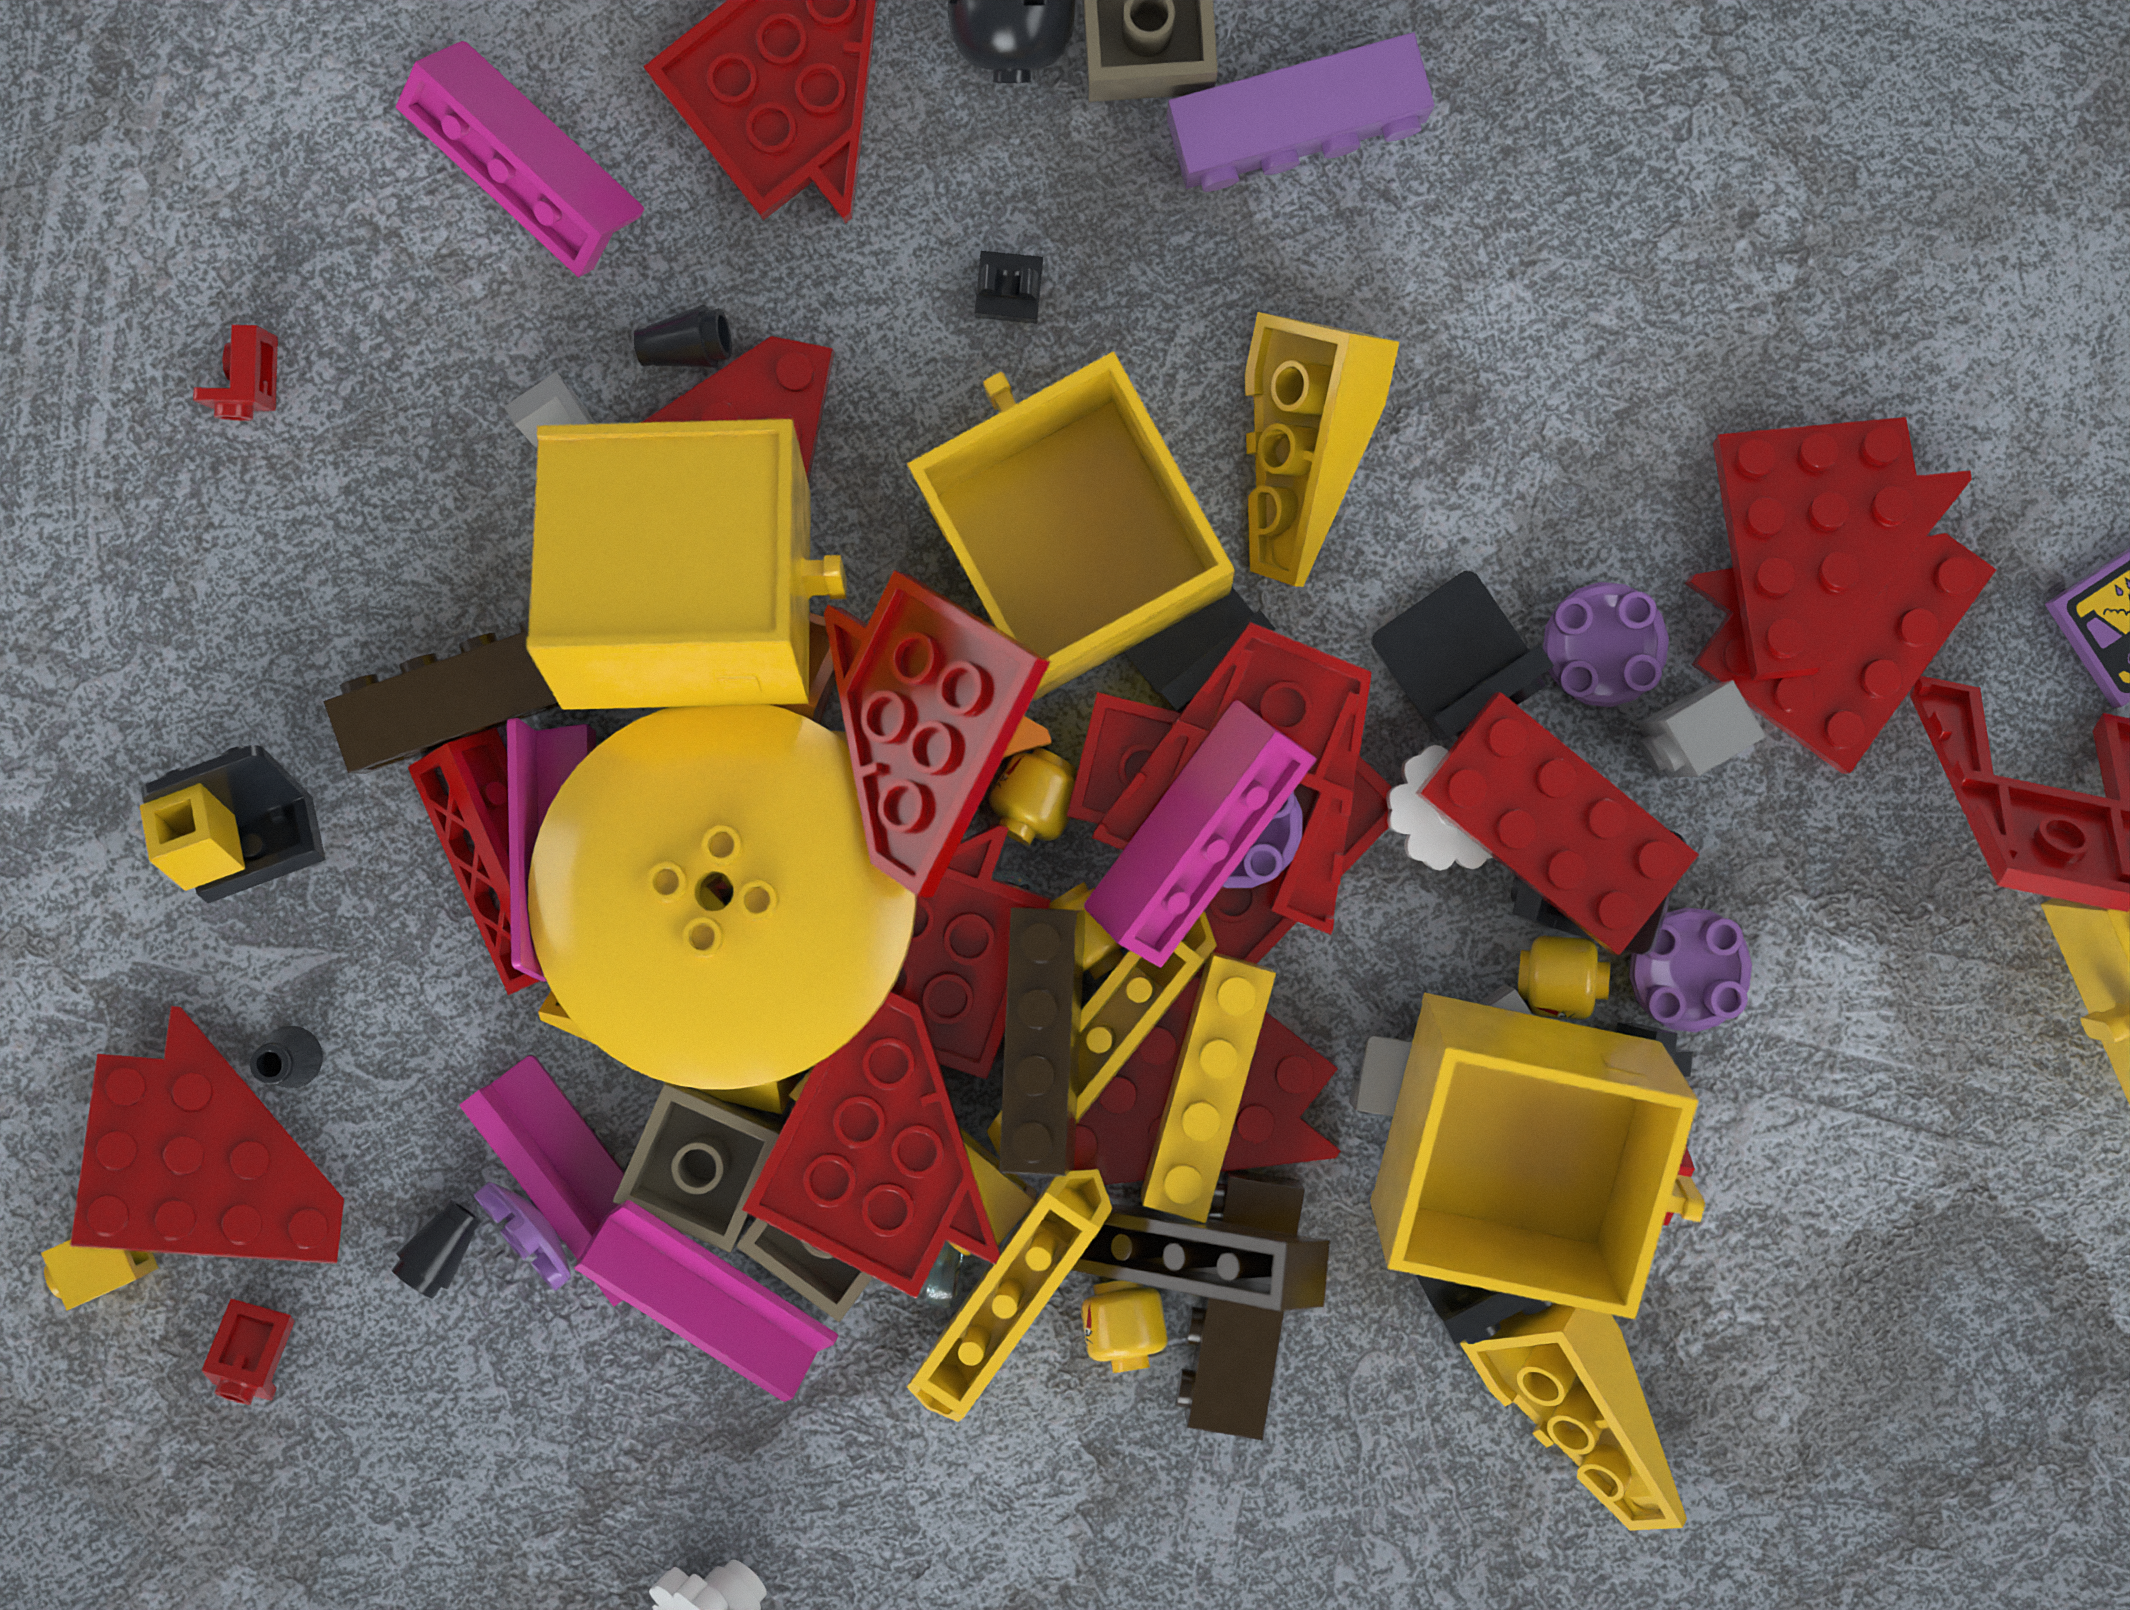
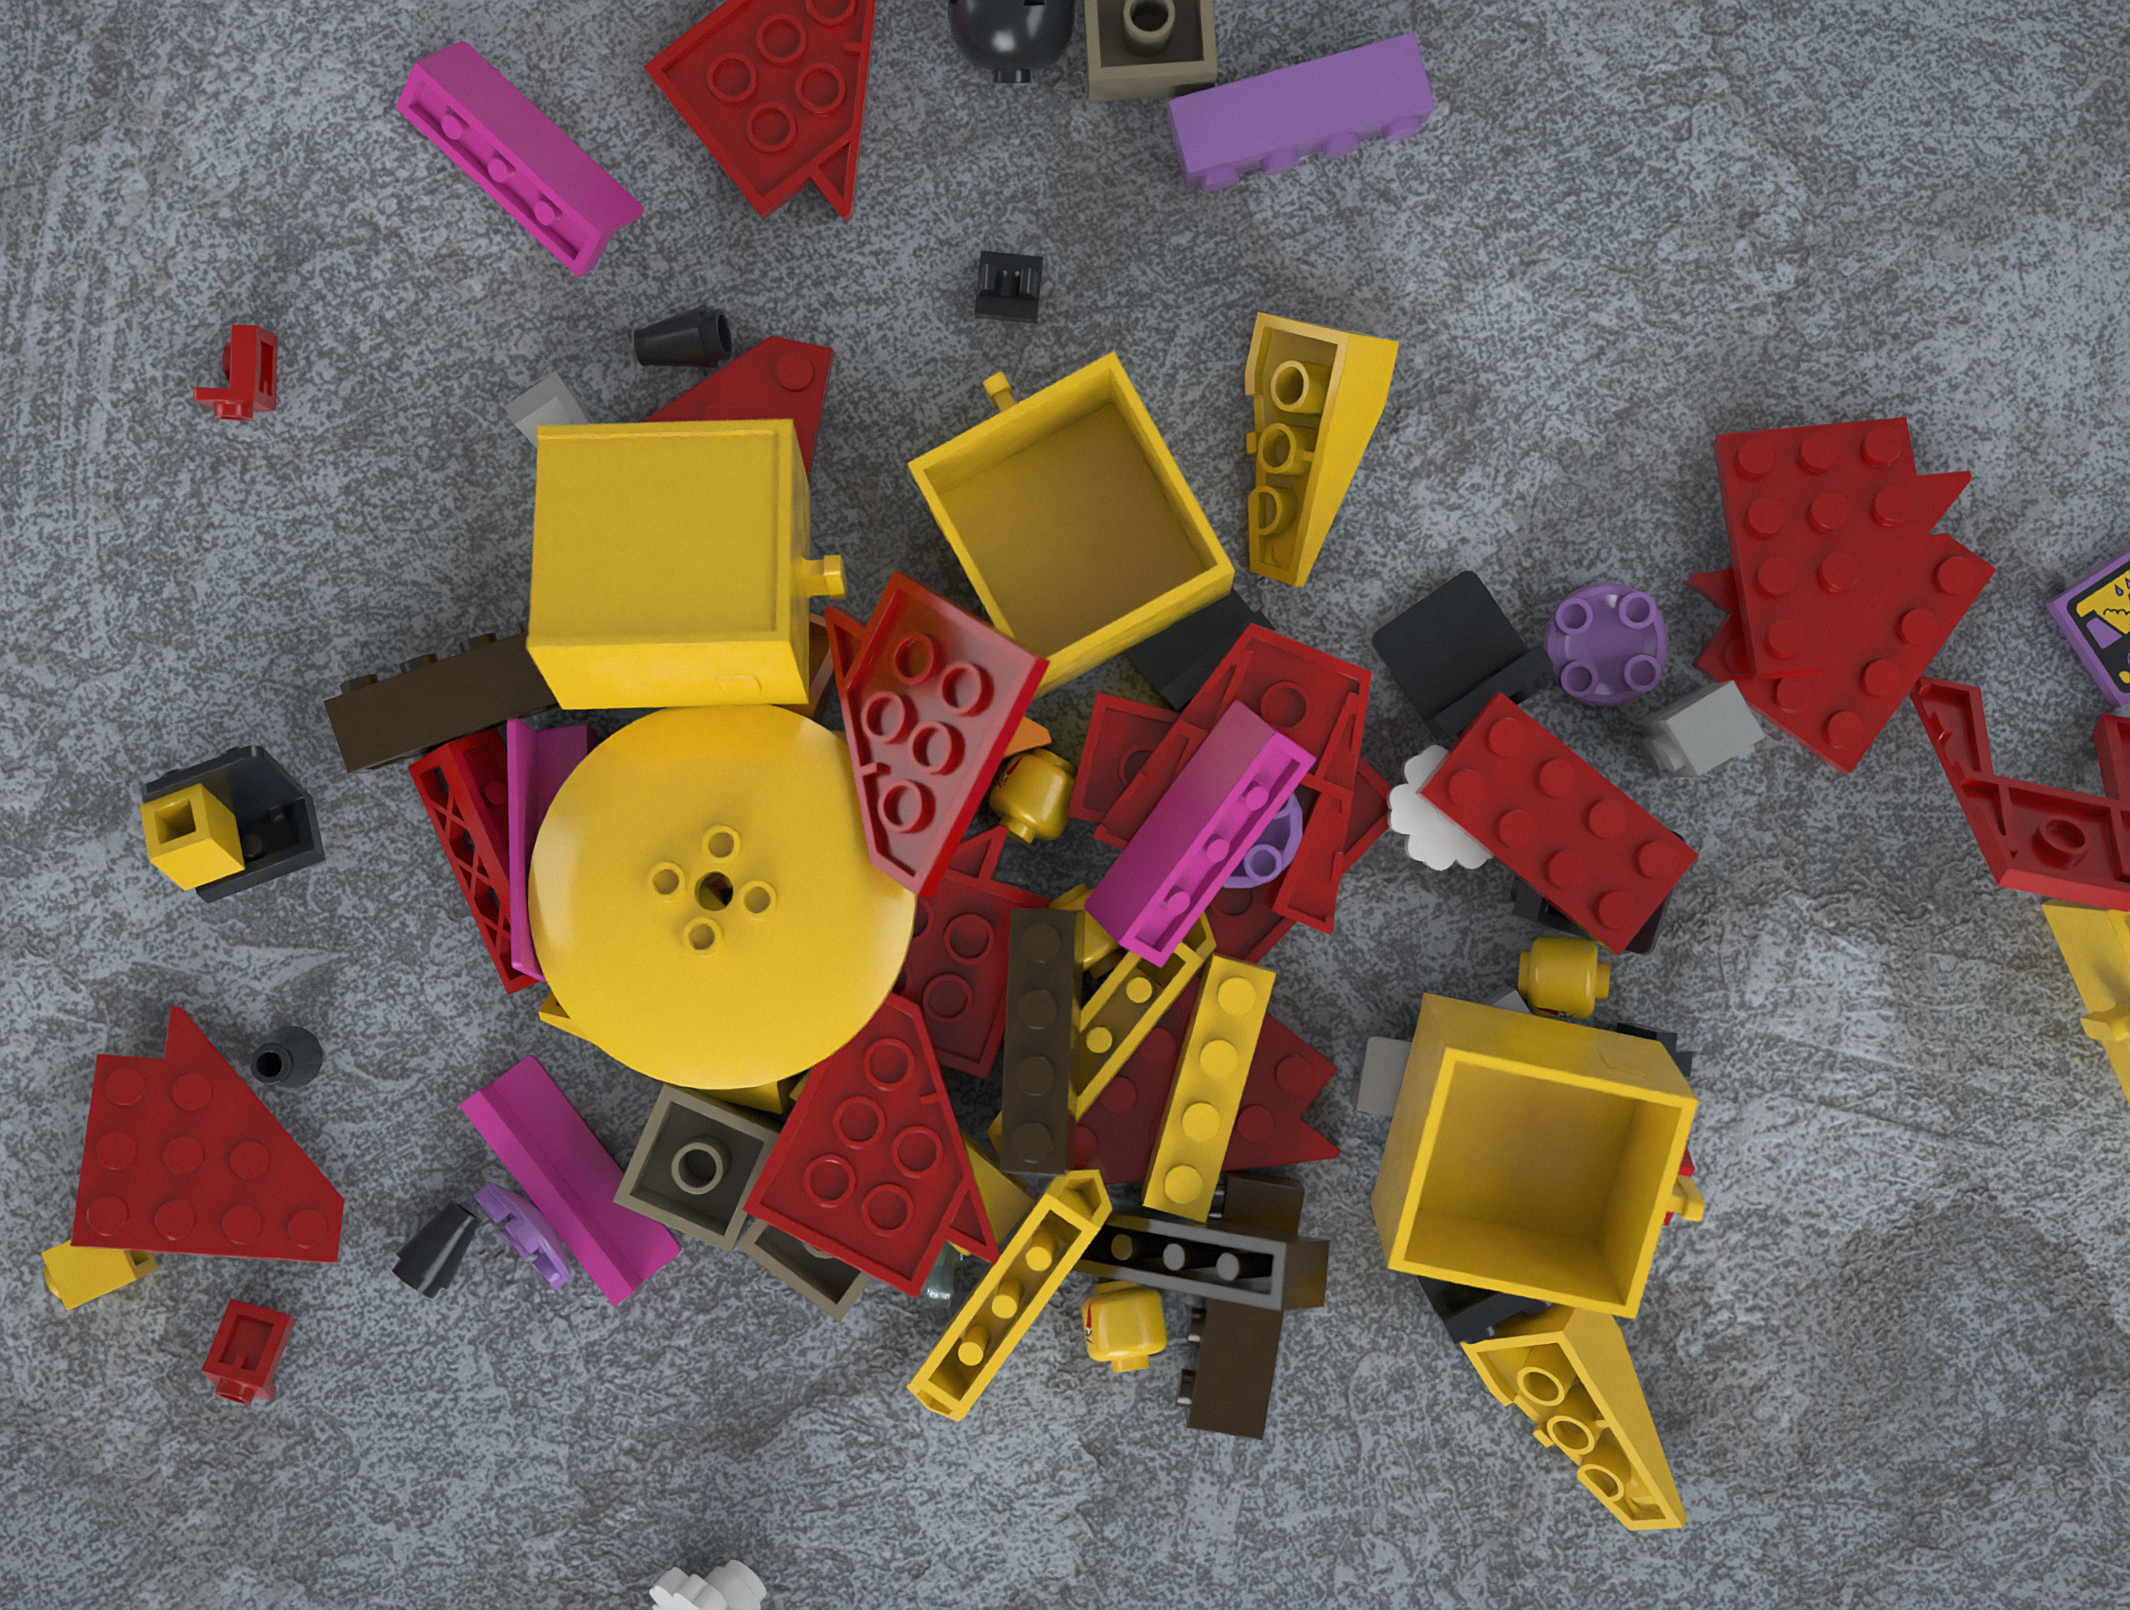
dark pink panel [574,1200,838,1402] -> none
medium lavender dish [1629,907,1752,1032] -> none

